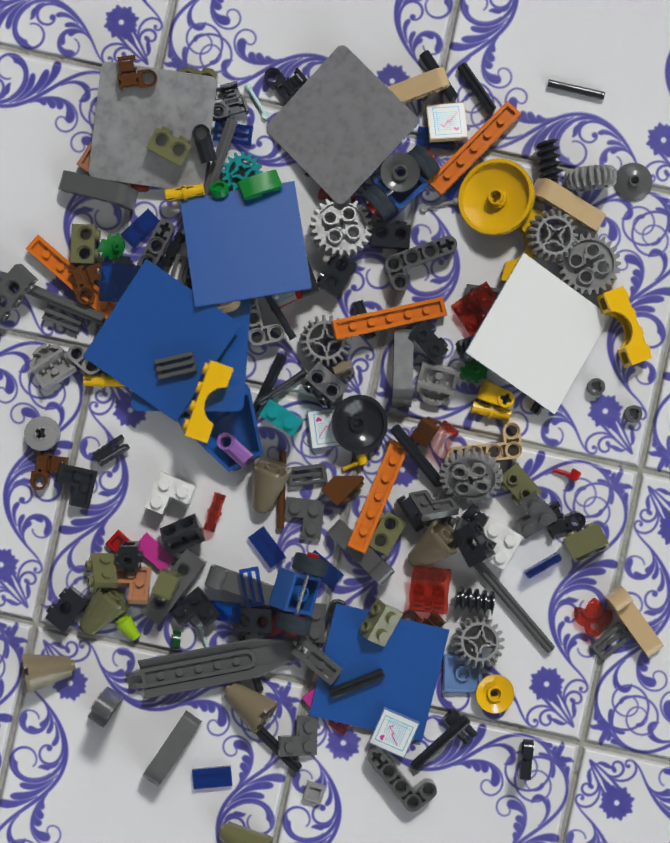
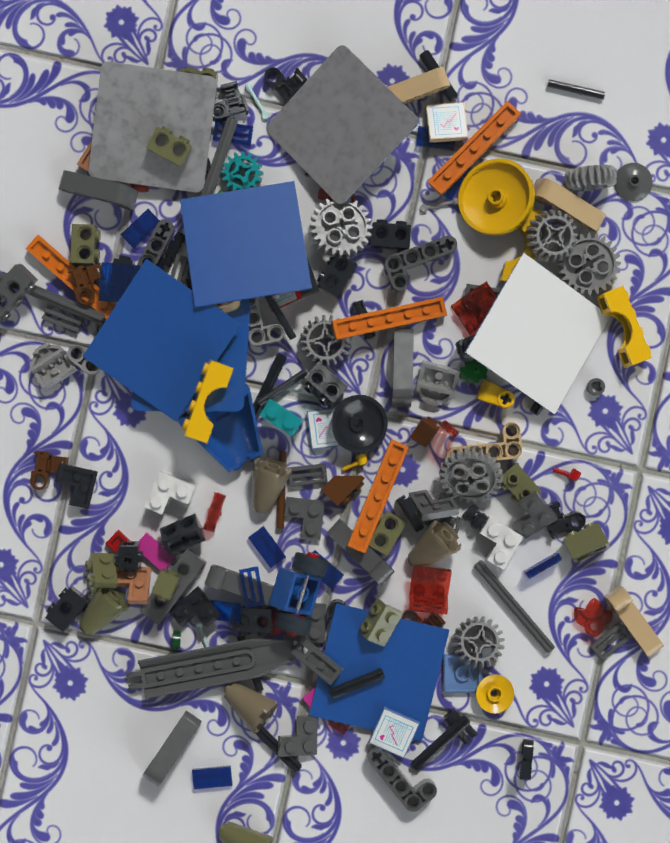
dark tan cone [22,654,76,693] -> none
light grey piece [24,416,61,451] -> none
yellow pin [83,373,126,388] -> none
dark grey beam [88,687,124,728] -> none
black hinge [92,434,130,467] -> none
green piece [98,233,125,260] -> none
lime cone [113,612,141,641] -> none
reddish brown piece [117,55,157,91] -> none
dark grey tile [154,351,197,380] -> none
yellow pin [165,183,205,202] -> none
black piece [192,124,217,164] -> none
green tile [209,181,229,198] -> none
medium lavender piece [217,433,254,468] -> none
green slope [237,170,283,201] -> none
light grey tile [302,780,326,805] -> none
dark tan plate [332,360,355,380] -> none
brick [361,144,440,221] -> none
dark grey dish [381,152,420,192] -> none
black axle [390,424,442,488] -> none
black bracket [409,321,449,362] -> none
black brick [451,520,495,568] -> none
black piece [453,586,495,615] -> none
black axle [457,62,496,114] -> none
yellow pin [471,401,511,422] -> none
black piece [535,139,564,181] -> none
dark grey bush [624,405,643,423] -> none

